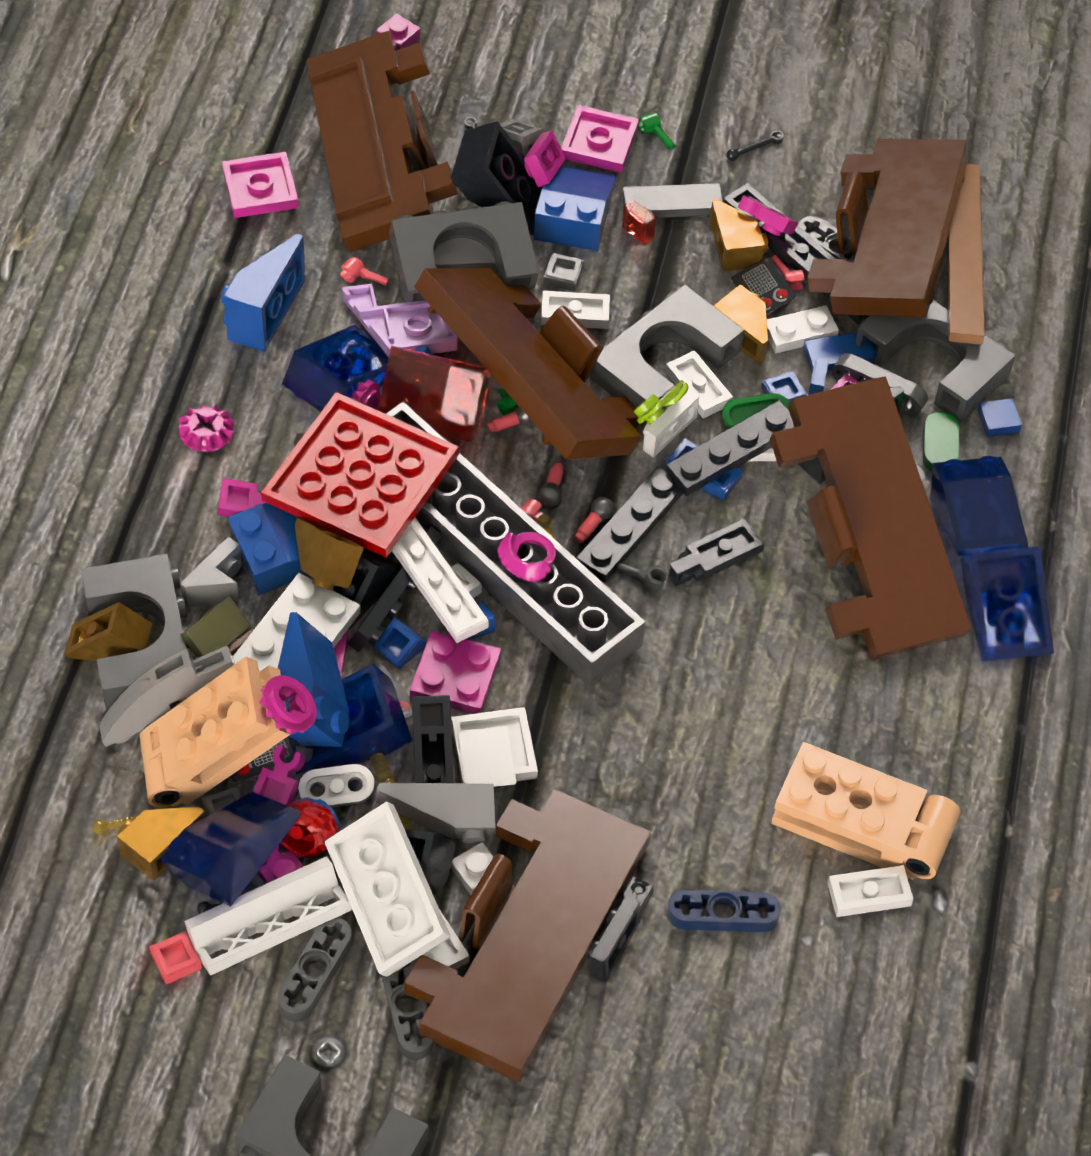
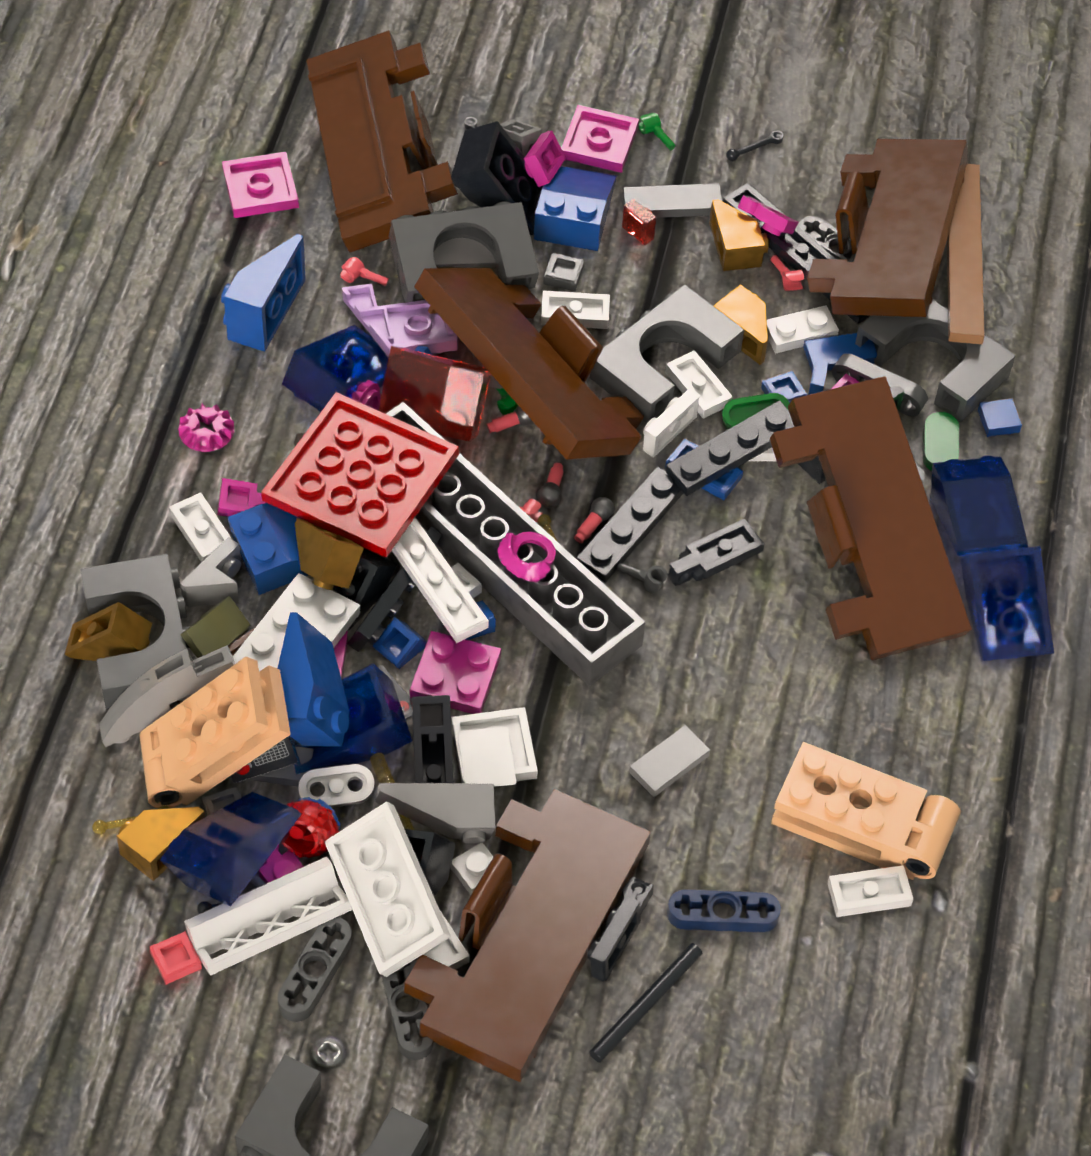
dark pink plate [248,745,305,817] -> none
dark pink gear [259,675,317,735] -> none
plate [376,13,420,50] -> none
lime plate [633,380,689,425] -> none
black sticker [731,257,797,315] -> none
none -> white plate [169,492,232,562]
none -> black bar [589,943,702,1063]
none -> tile [629,725,710,797]

